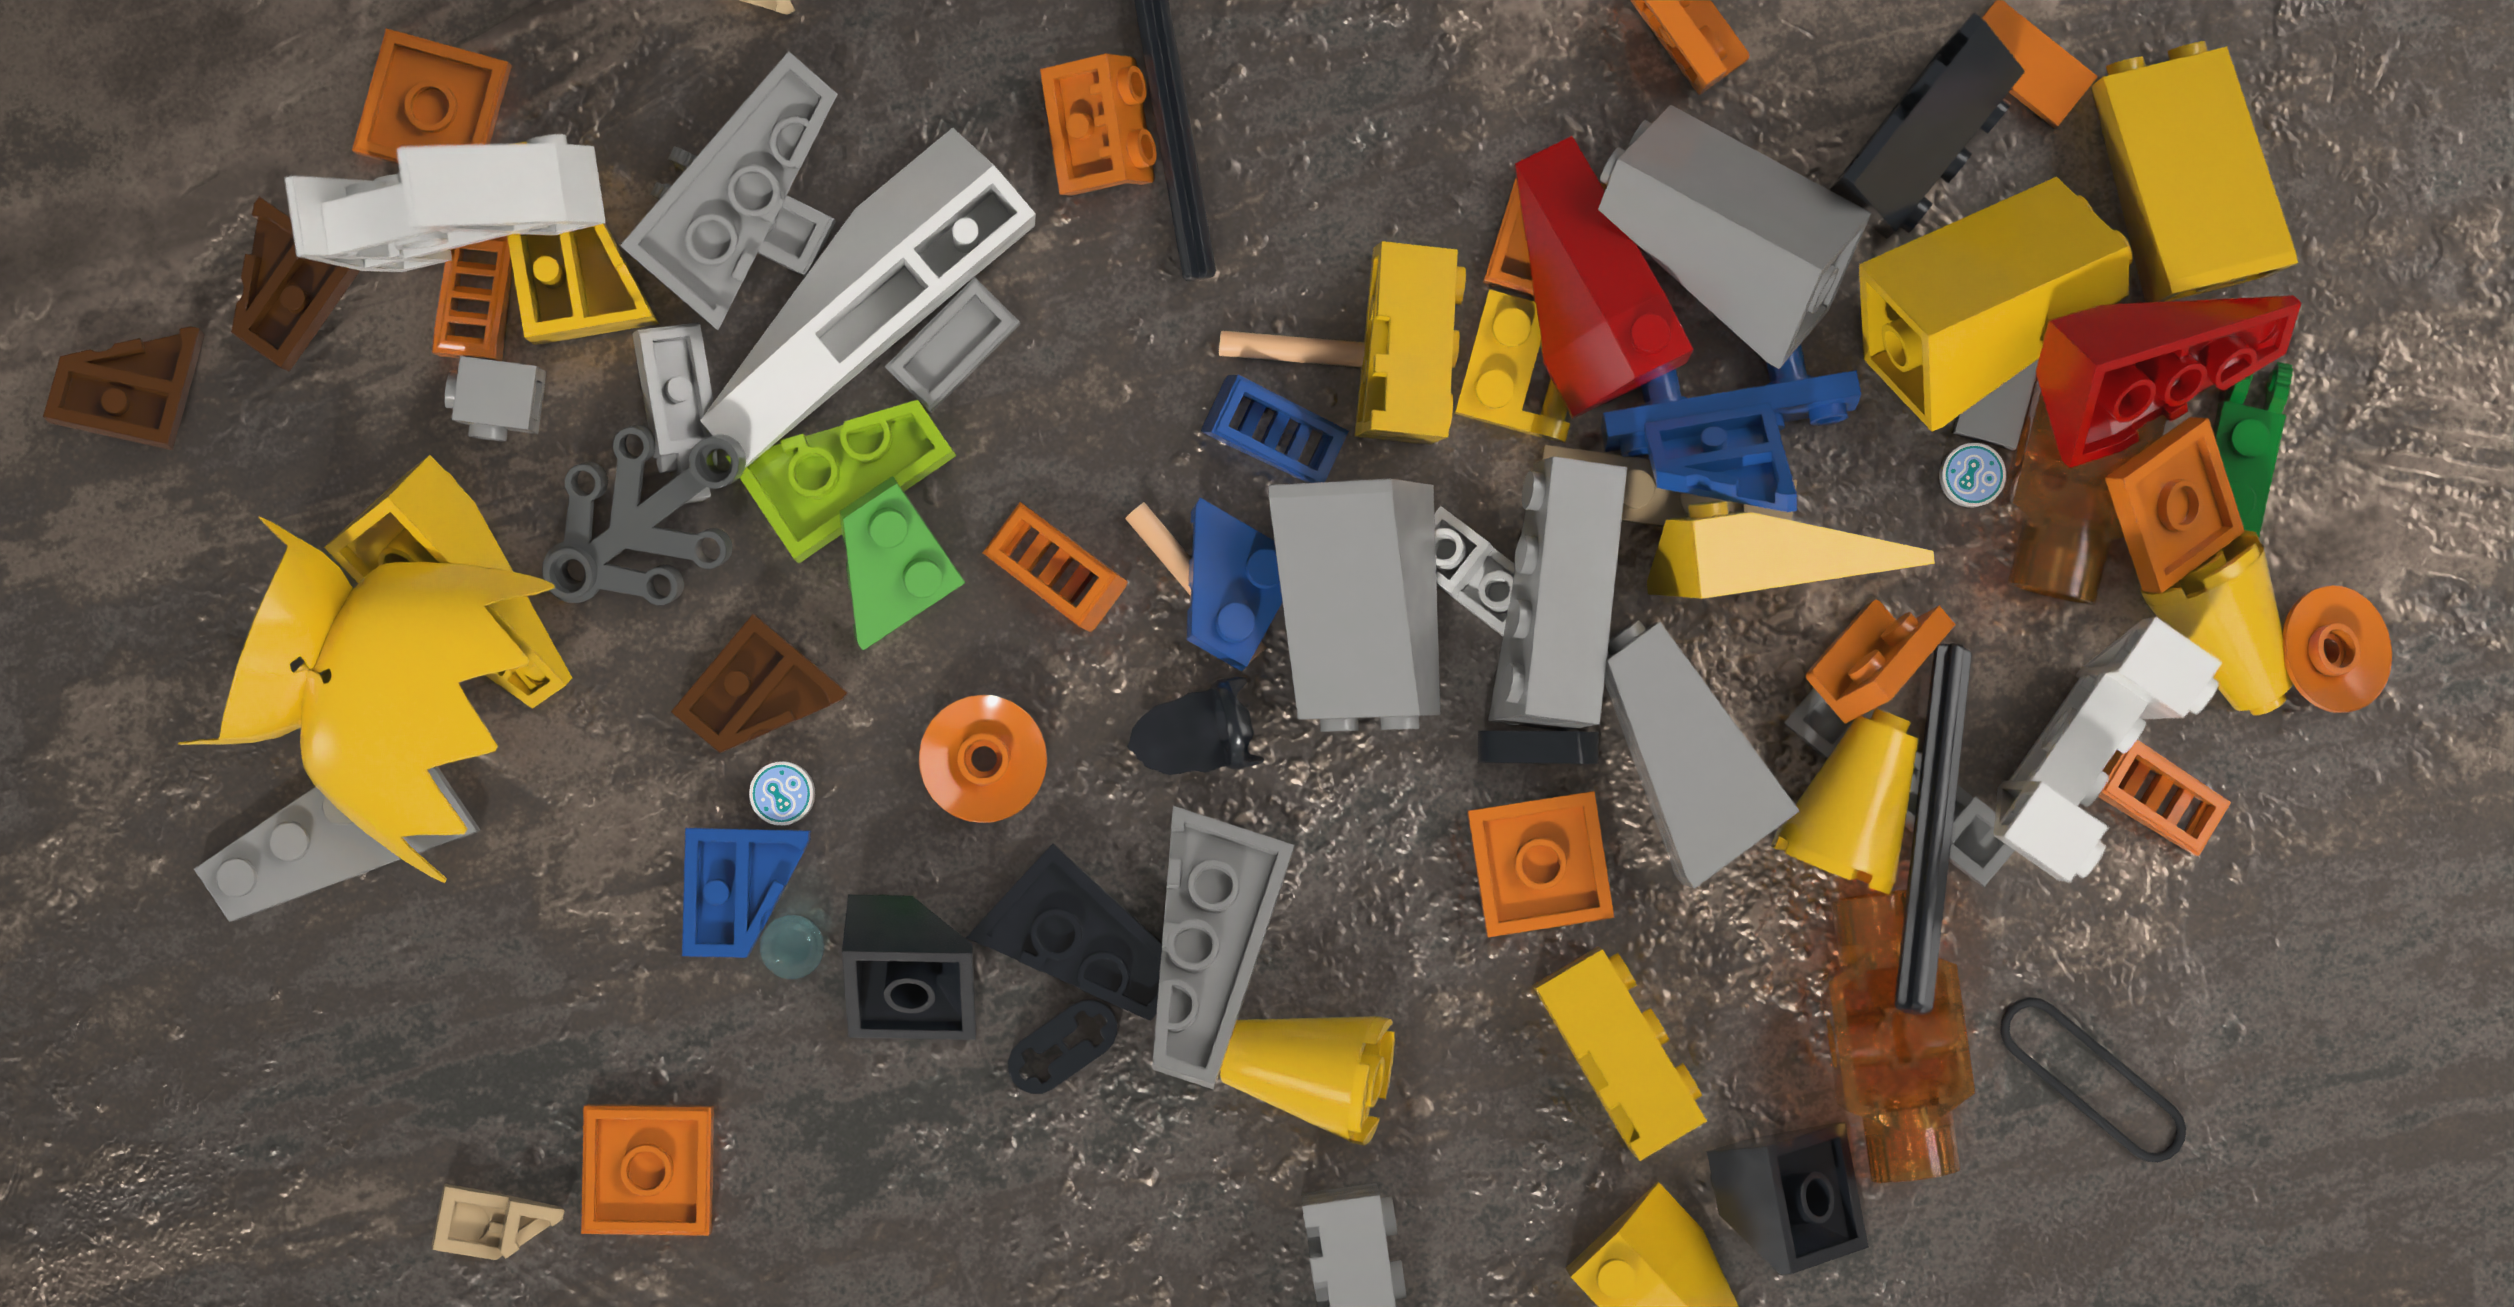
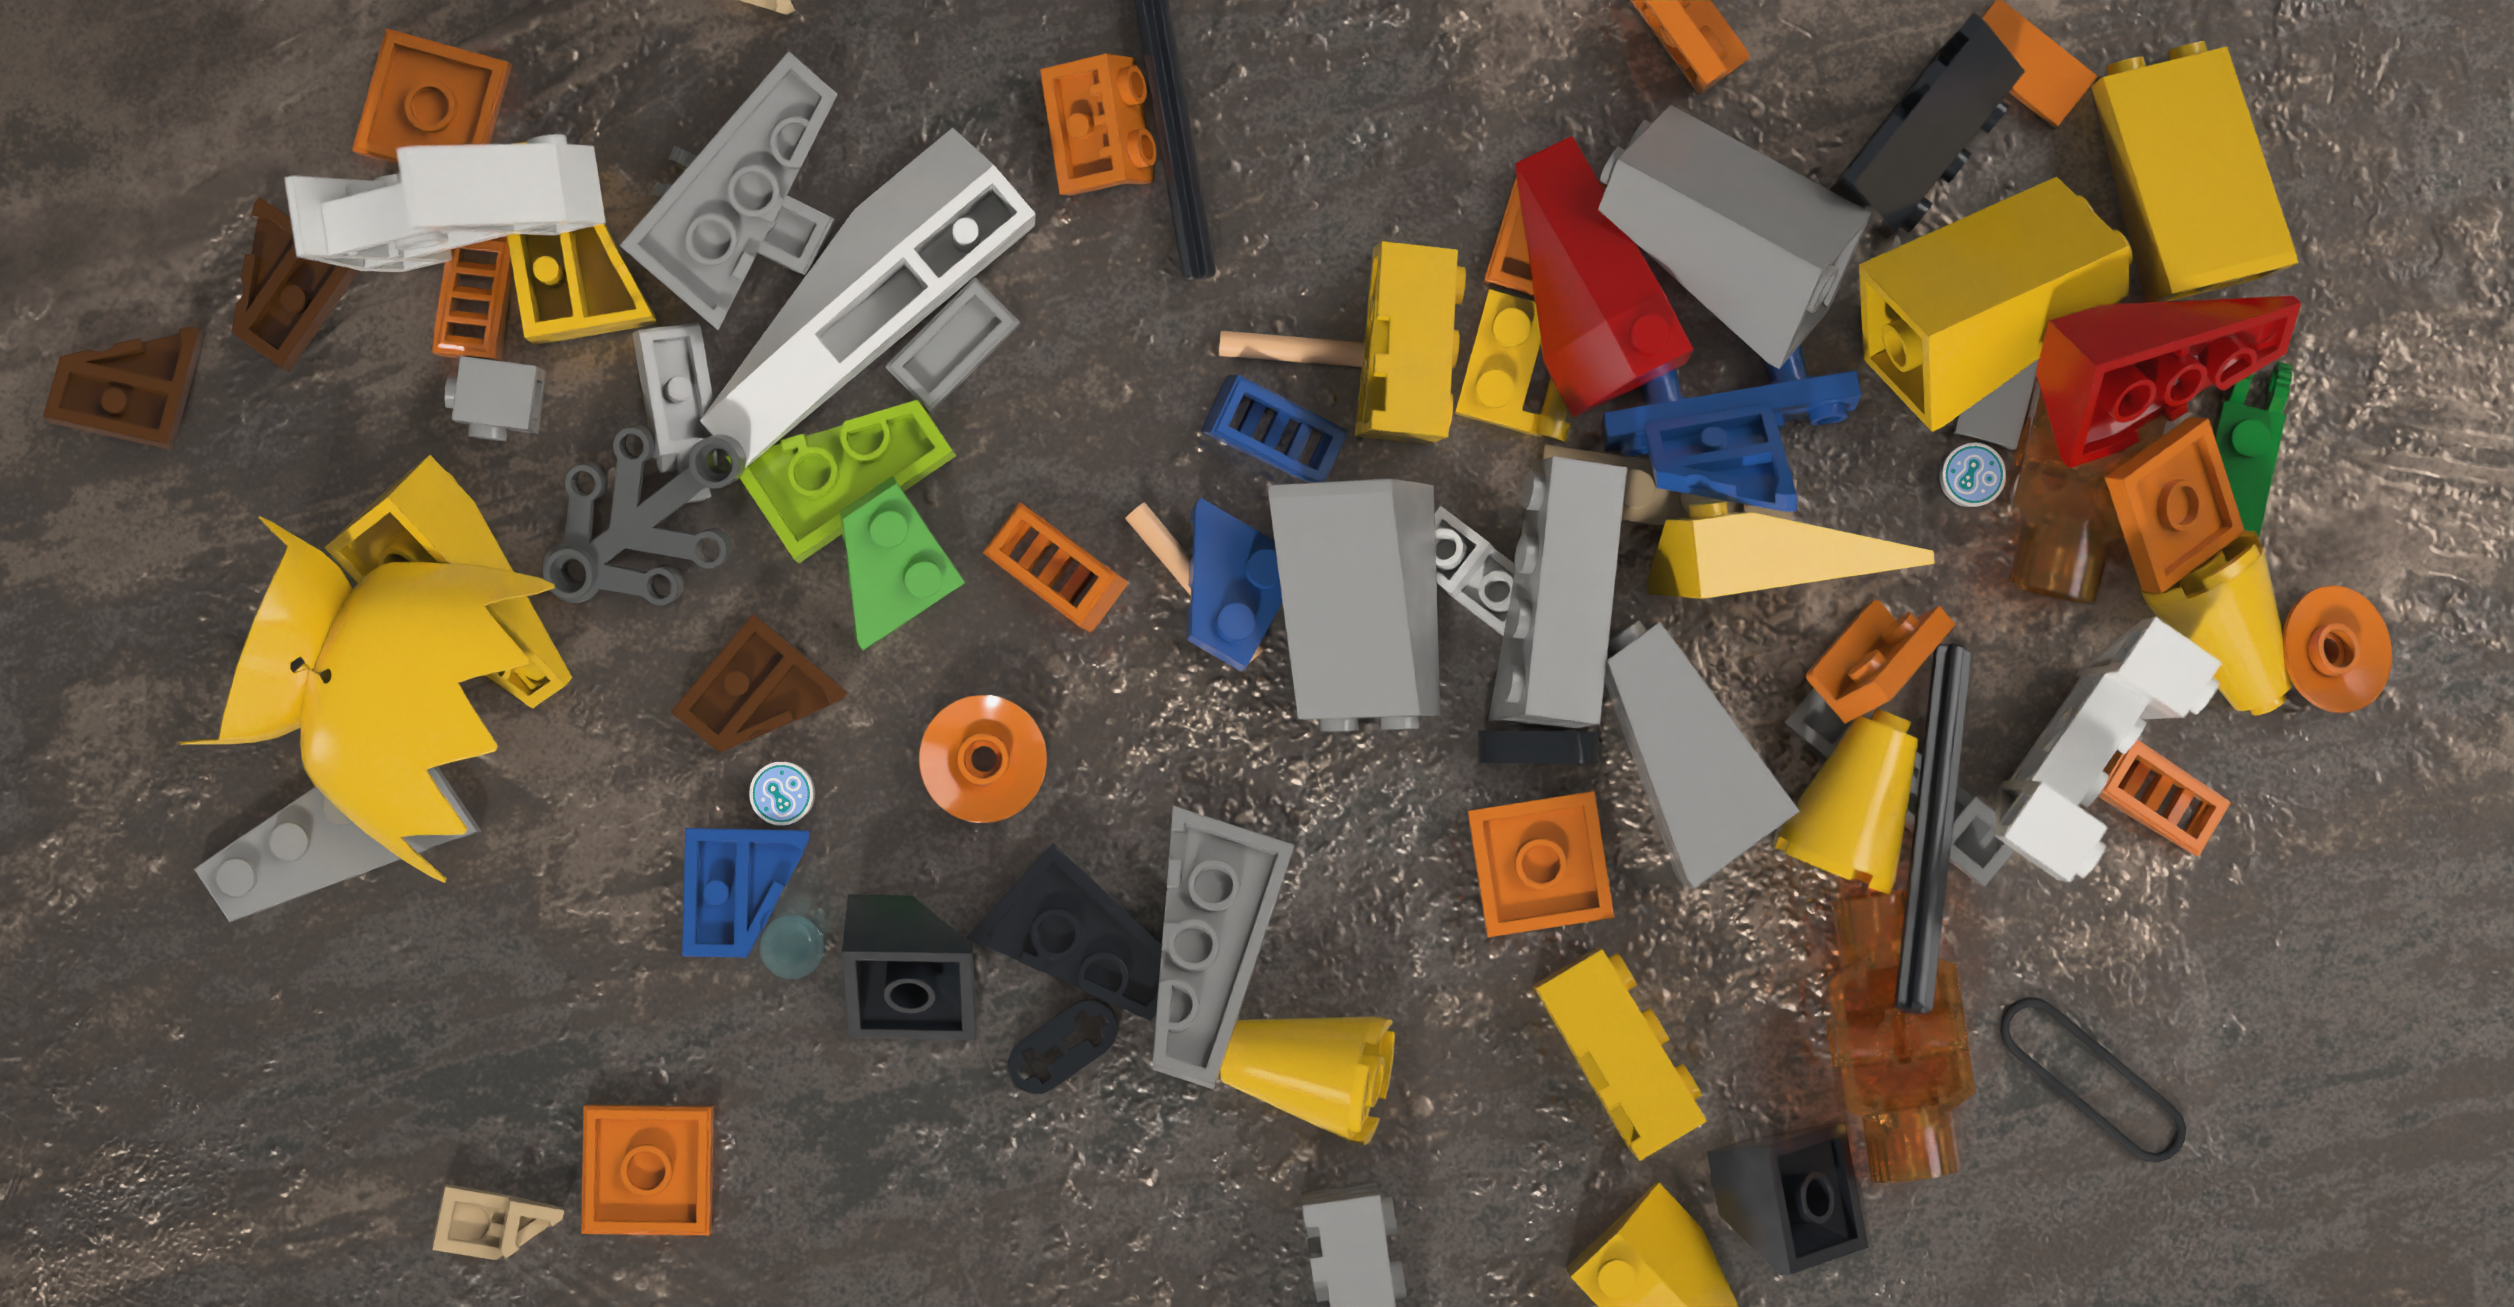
black piece [1127,677,1264,775] -> none

